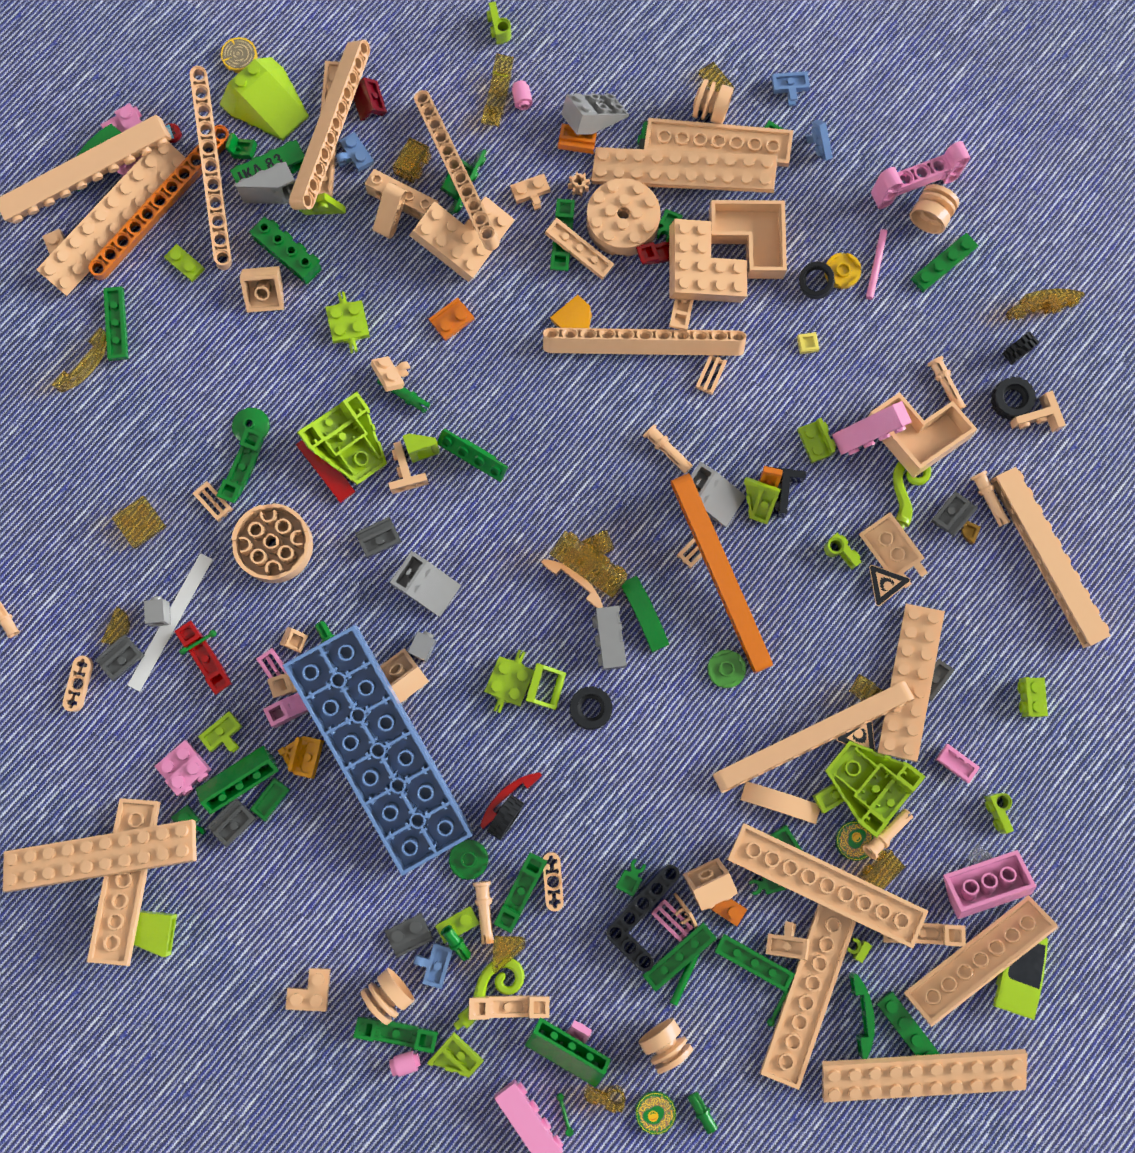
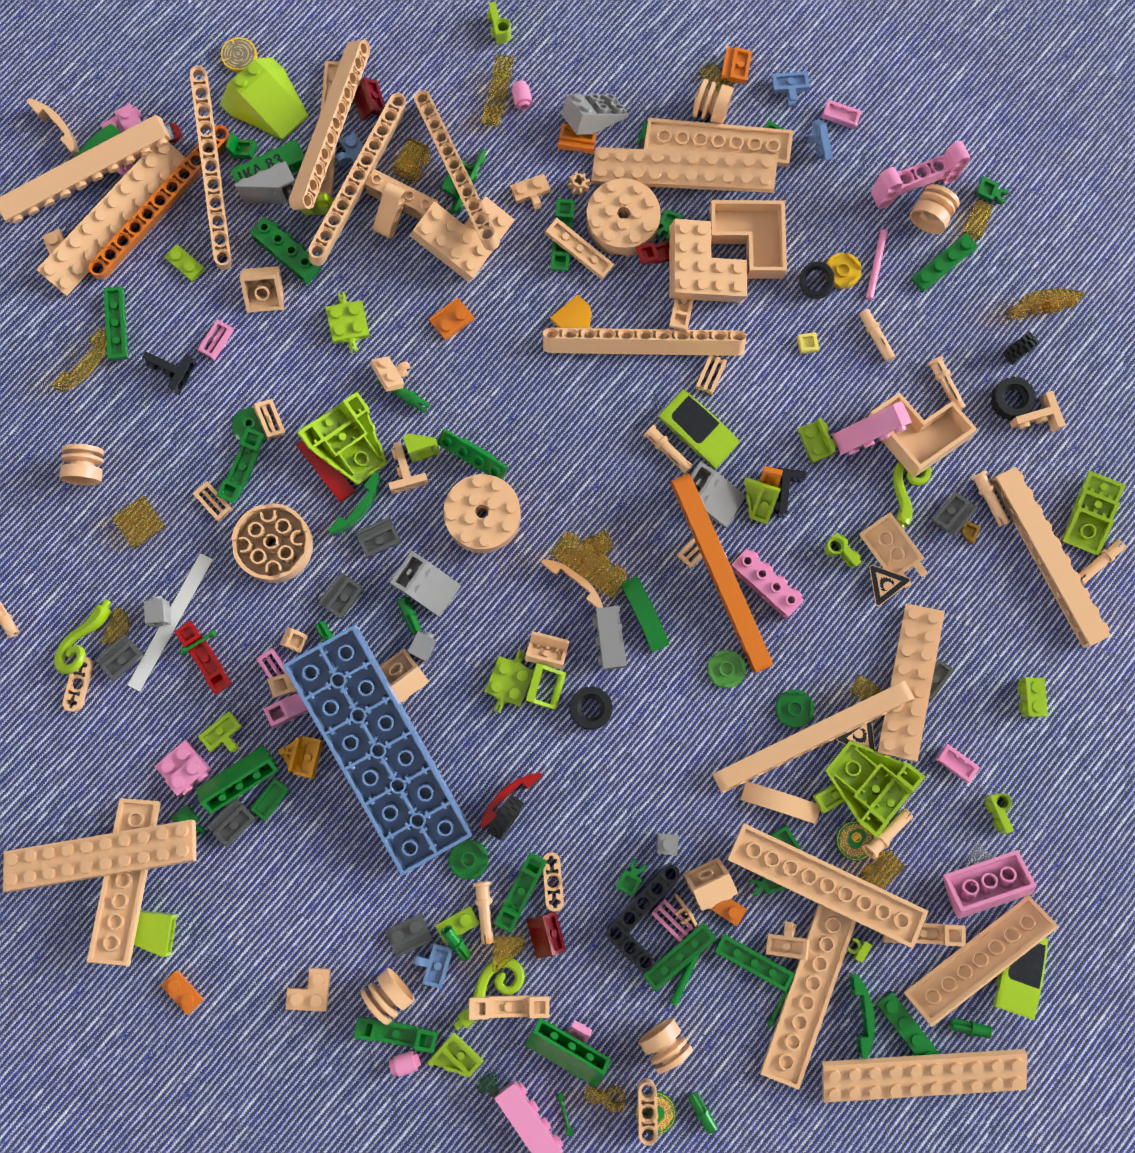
none -> light nougat slope [26,98,79,157]
none -> lime plant [54,599,111,674]
none -> light nougat wheel [59,444,104,485]
none -> black bracket [142,351,197,395]
none -> orange plate [161,970,205,1015]
none -> bright pink tile [197,319,234,361]
none -> light nougat tile [253,399,285,440]
none -> light nougat beam [308,93,406,266]
none -> dark grey plate [318,572,364,620]
none -> green slope [328,471,381,537]
none -> green axle [396,596,422,635]
none -> light nougat brick [444,474,521,553]
none -> clear green tile [477,1070,500,1098]
none -> light nougat bracket [525,631,569,670]
none -> dark red panel [527,911,566,959]
none -> light nougat beam [637,1078,658,1146]
none -> light grey brick [656,833,679,856]
none -> lime slope [658,389,741,469]
none -> orange plate [720,45,752,85]
none -> bright pink brick [731,548,804,619]
none -> green tile [775,689,815,728]
none -> bright pink plate [821,99,862,130]
none -> light nougat pin [859,309,896,362]
none -> green axle [950,1018,992,1039]
none -> clear yellow tile [963,200,994,240]
none -> green plate [974,176,1009,205]
none -> lime slope [1062,471,1126,556]
none -> light nougat pin [1079,539,1127,585]

